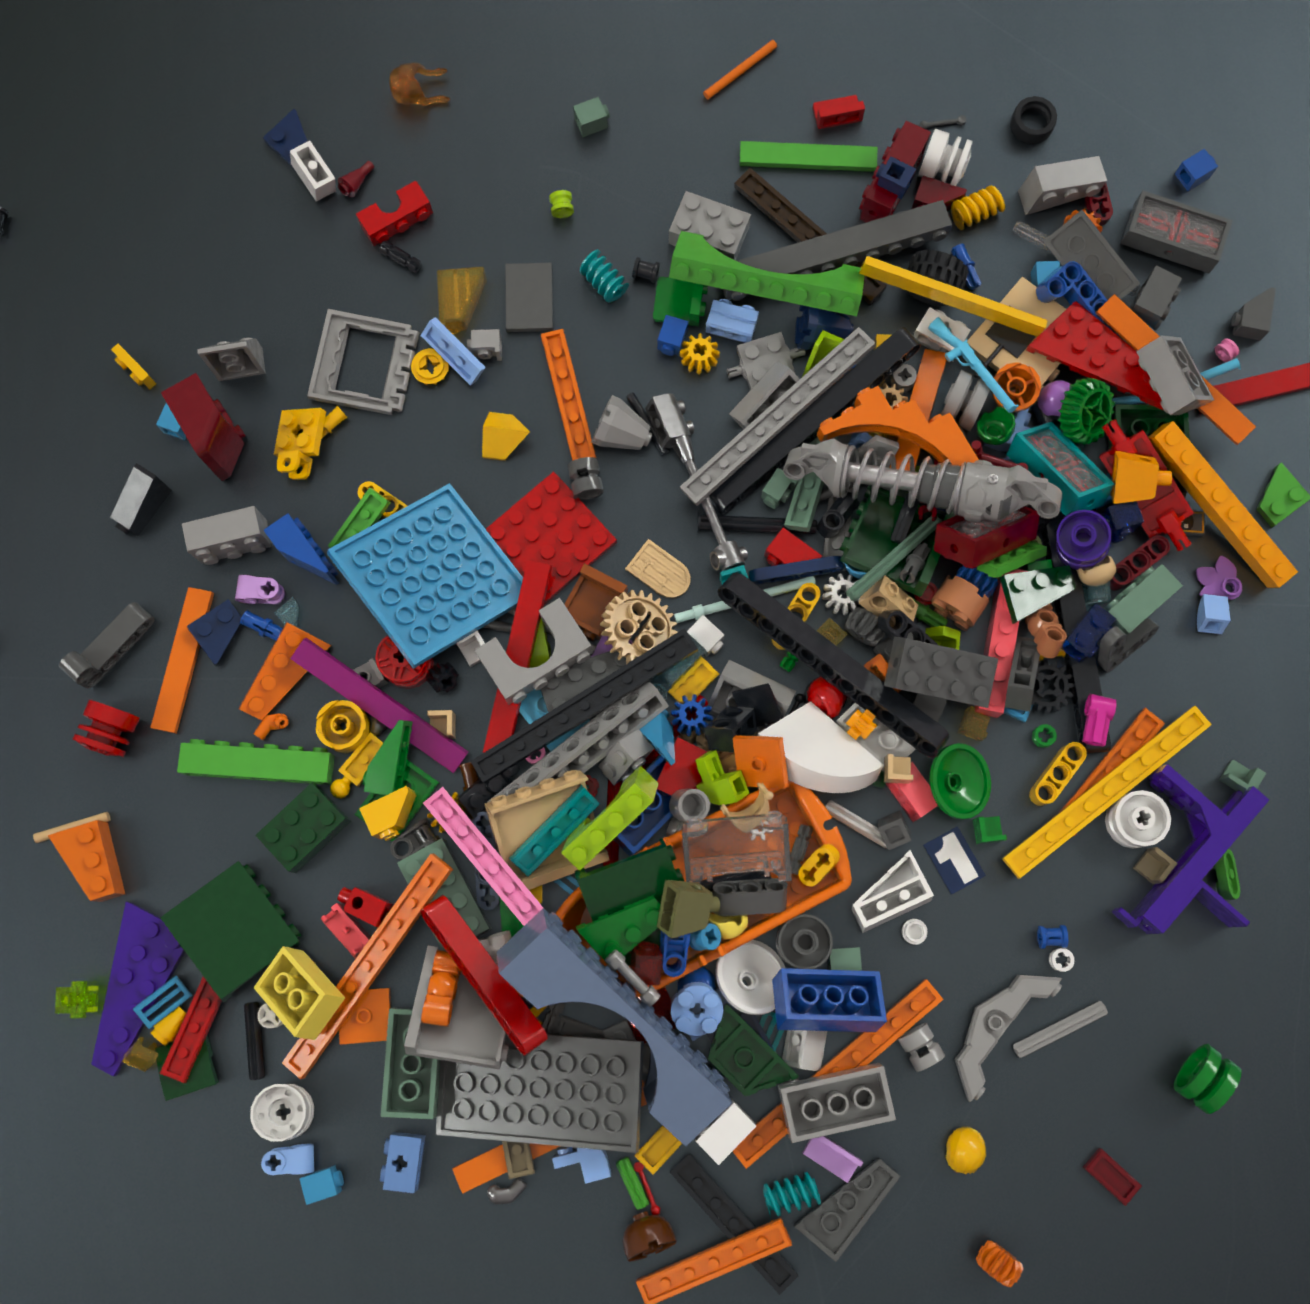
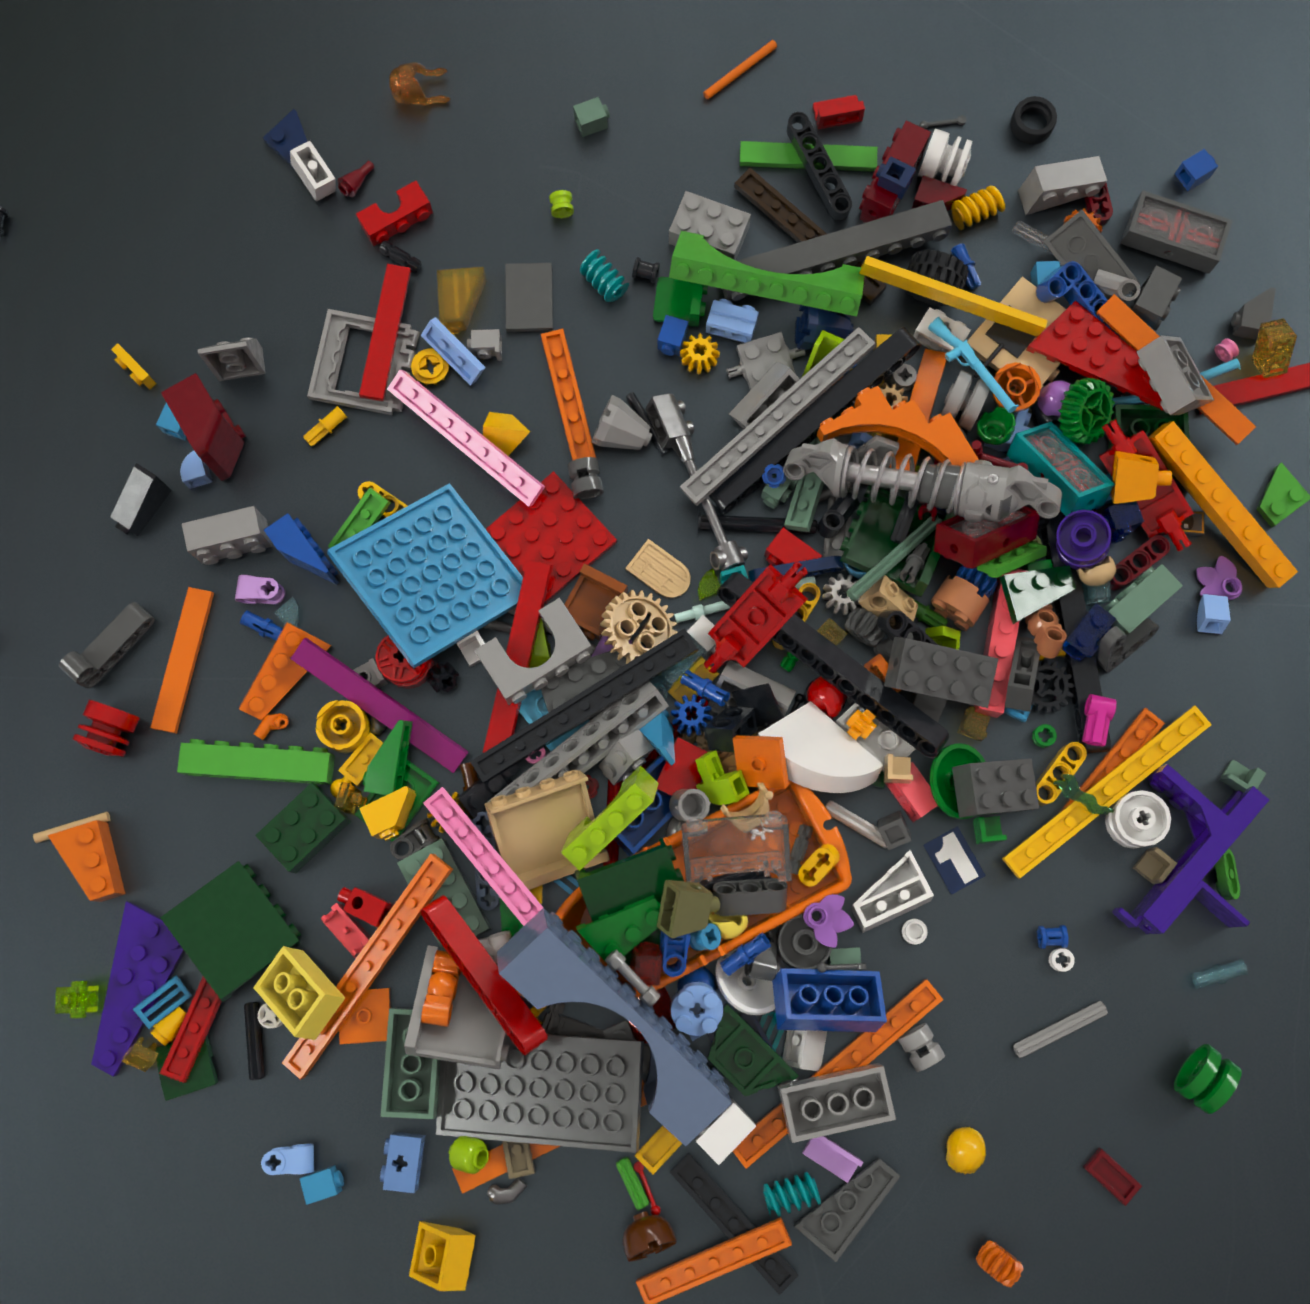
dark blue wing [187,599,241,666] -> none
white wheel [250,1084,315,1141] -> none
yellow plate [274,408,326,480] -> none
tan panel [427,710,456,739] -> none
teal tile [509,785,600,877] -> none
light blue brick [552,1147,612,1184] -> none
red plate [914,582,938,606] -> none
light grey helmet [955,975,1062,1102] -> none
none -> light blue brick [180,451,212,489]
none -> clear yellow tile [334,782,368,814]
none -> red tile [359,264,411,402]
none -> bright pink plate [387,370,545,506]
none -> yellow slope [409,1221,476,1291]
none -> lime head [449,1136,489,1174]
none -> blue pin [680,670,730,707]
none -> clear neon green tile [698,568,720,601]
none -> red plate [704,562,808,674]
none -> blue pin [720,933,771,976]
none -> dark grey piece [744,930,777,981]
none -> blue plate [762,464,786,488]
none -> black beam [786,112,852,221]
none -> medium lavender plate [803,894,854,947]
none -> dark grey hinge [817,962,867,973]
none -> dark grey brick [952,759,1039,818]
none -> clear green hair [1053,774,1114,814]
none -> light grey piece [1093,269,1140,301]
none -> clear light blue pin [1191,959,1248,989]
none -> clear yellow brick [1251,318,1297,378]

